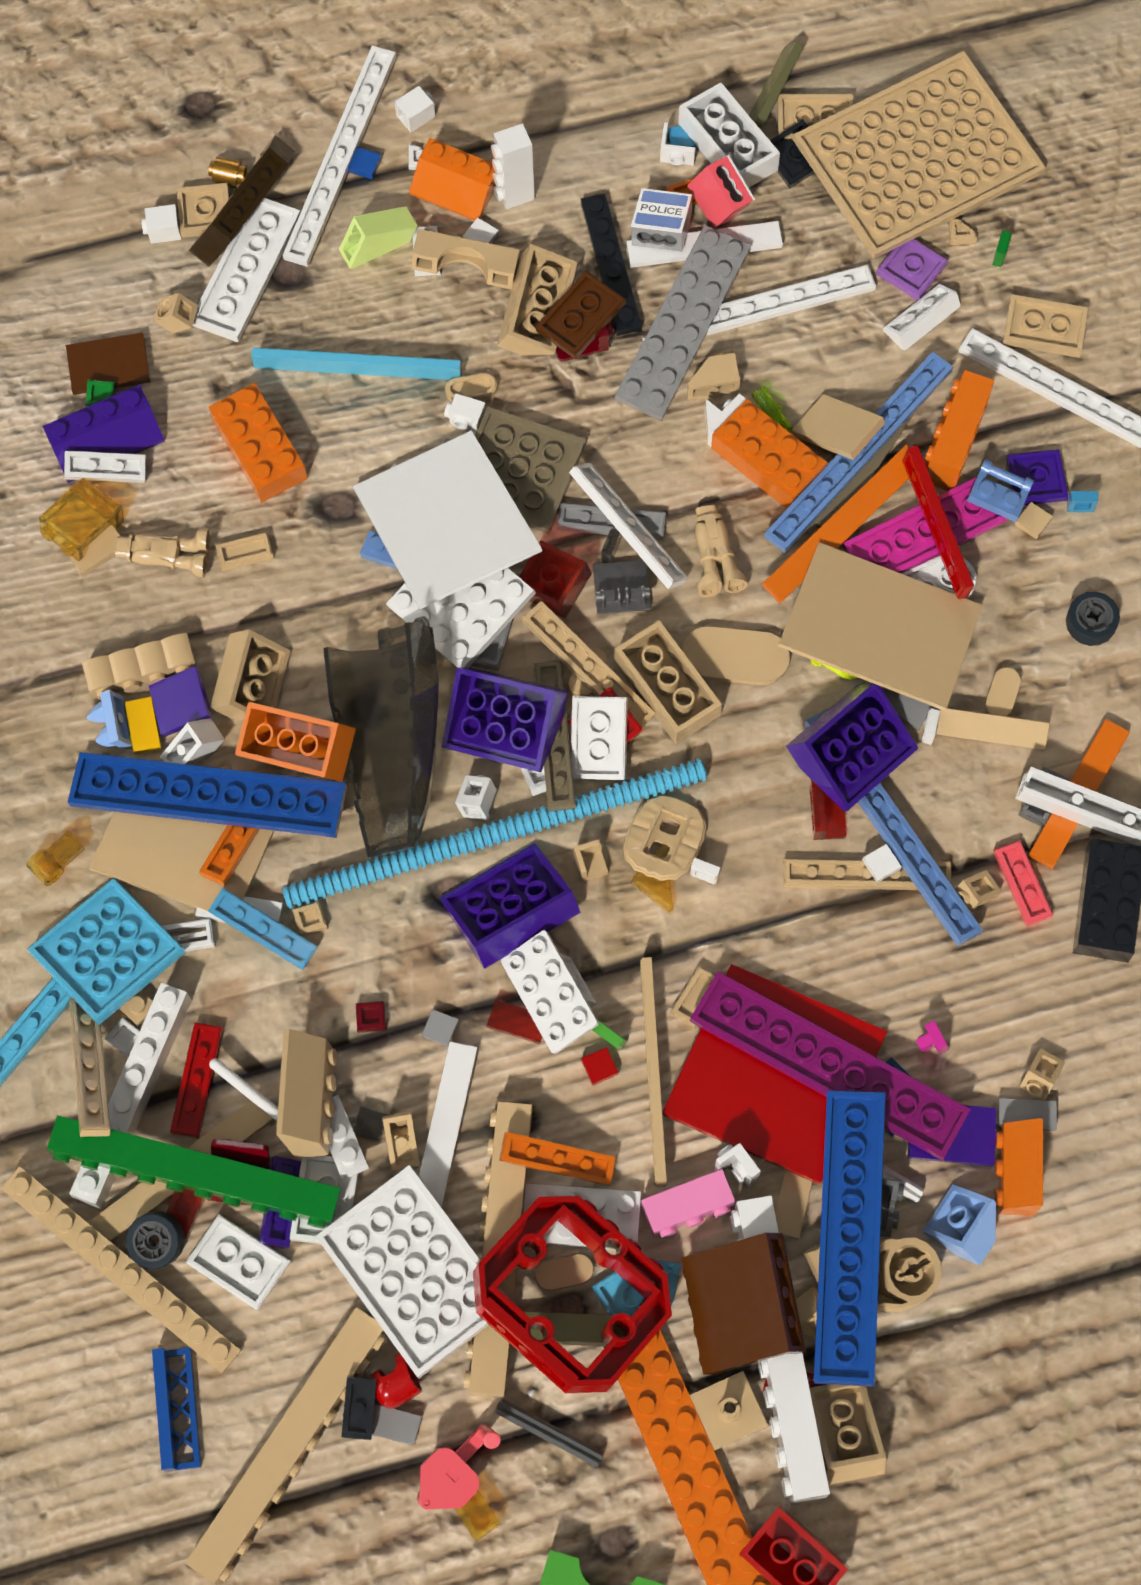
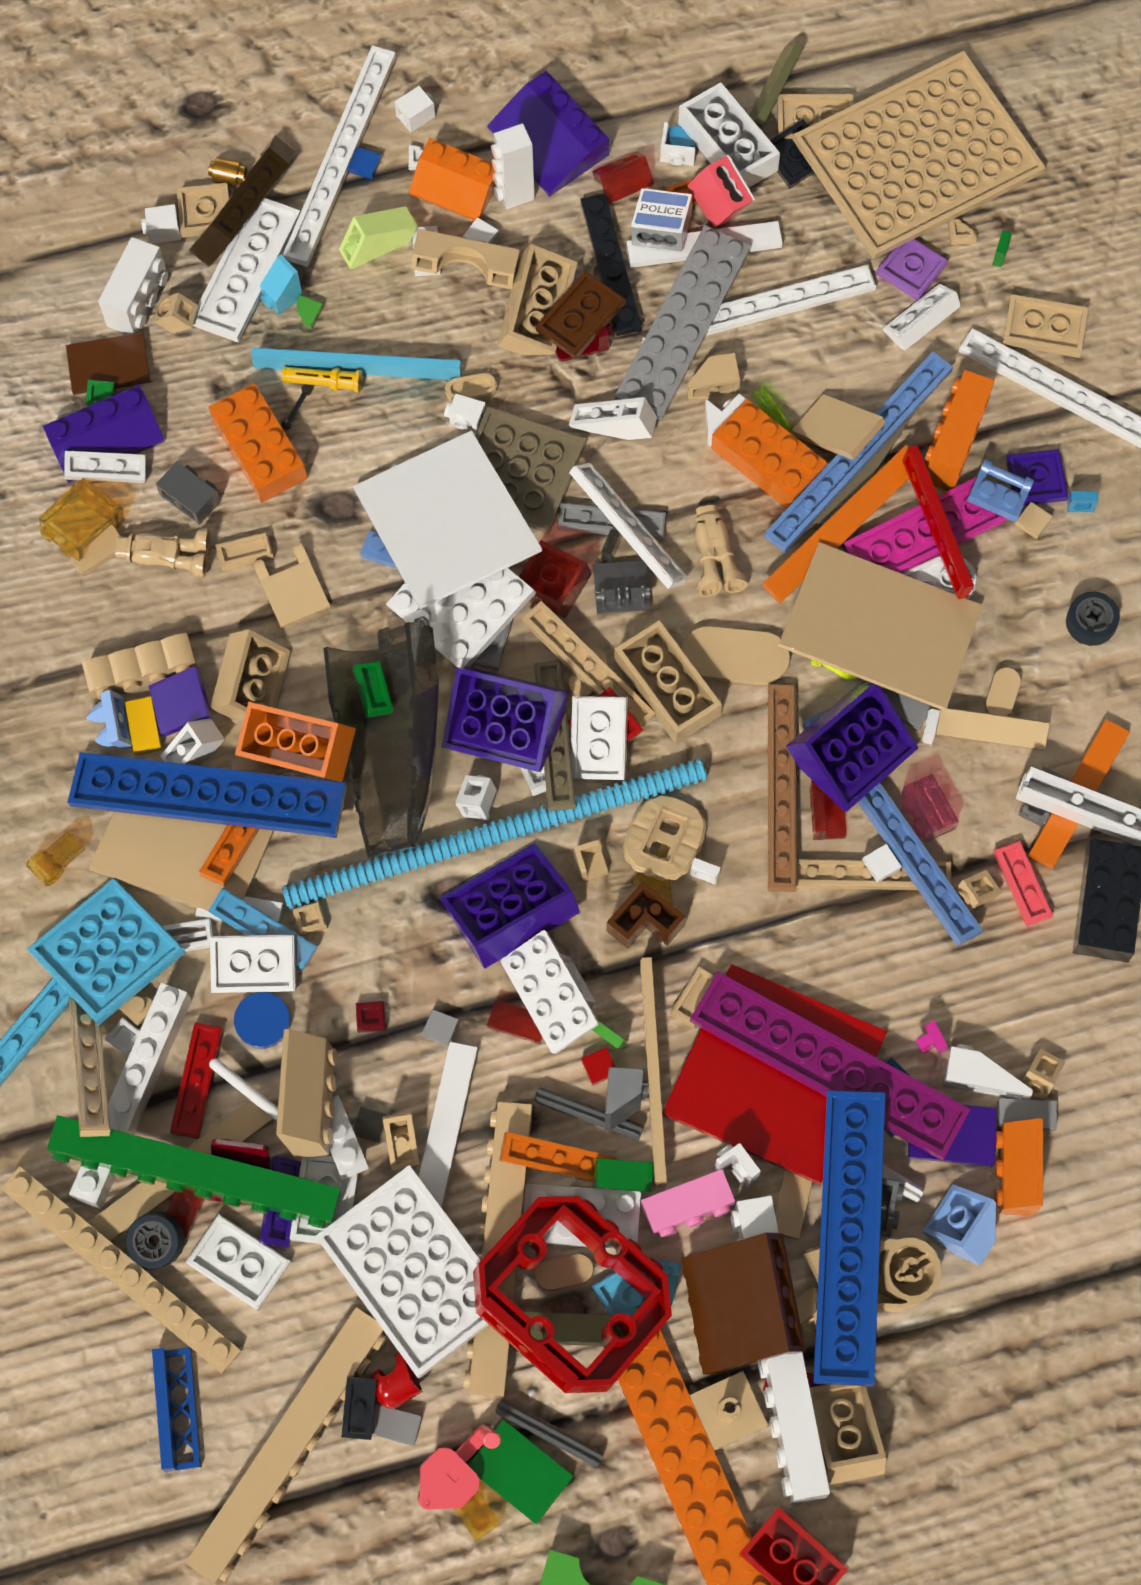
none -> white brick [98,237,168,335]
none -> dark grey brick [156,461,220,525]
none -> white tile [210,934,296,993]
none -> blue tile [234,992,291,1049]
none -> tan flag [253,543,330,628]
none -> medium azure slope [260,254,303,315]
none -> black hinge [281,384,312,430]
none -> yellow pin [282,366,363,393]
none -> bright green tile [297,295,323,329]
none -> green tile [352,661,394,718]
none -> green tile [468,1420,573,1525]
none -> dark purple slope [487,70,609,197]
none -> dark grey axle [535,1087,643,1140]
none -> white slope [569,397,657,440]
none -> clear red panel [592,152,654,203]
none -> green tile [594,1158,653,1192]
none -> slope [604,1067,648,1131]
none -> reddish brown brick [606,881,686,949]
none -> medium nougat tile [768,684,796,892]
none -> clear pink brick [900,774,959,842]
none -> white slope [943,1044,1033,1100]

